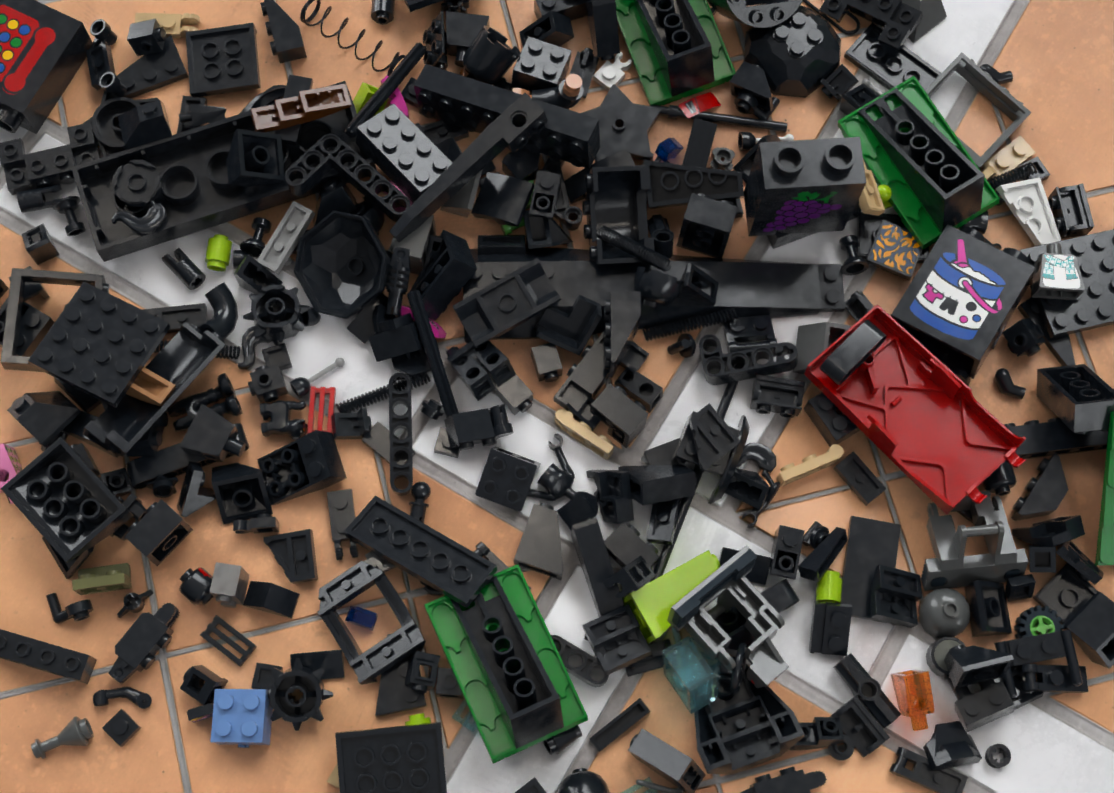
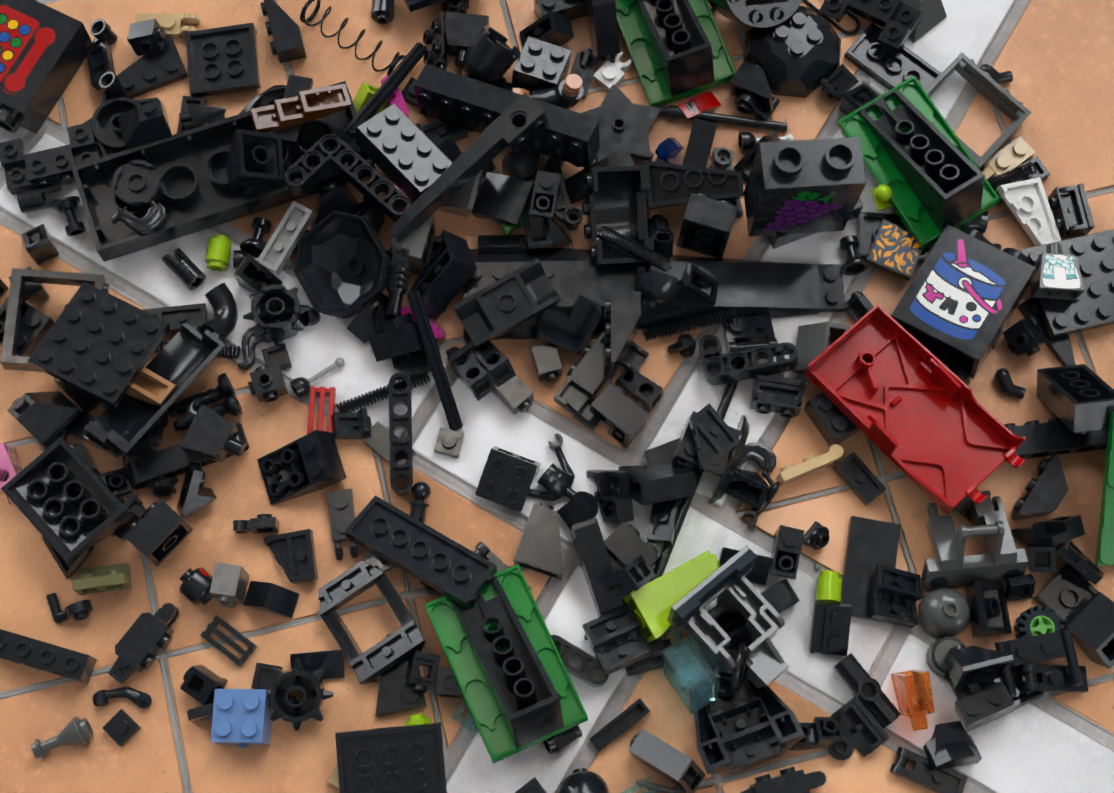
black piece [117,589,153,618] -> none
black slope [212,463,273,525] -> none
black animal [260,400,308,440] -> none
clear blue piece [345,606,378,631] -> none
black plate [421,399,444,420] -> none
black hinge [444,404,514,451] -> none
tan hinge [554,408,614,460] -> none
black piece [798,527,848,582] -> none
black beam [820,320,887,385] -> none
tan hinge [858,159,885,216] -> none
black head [983,461,1017,496] -> none
black bush [985,744,1011,769] -> none

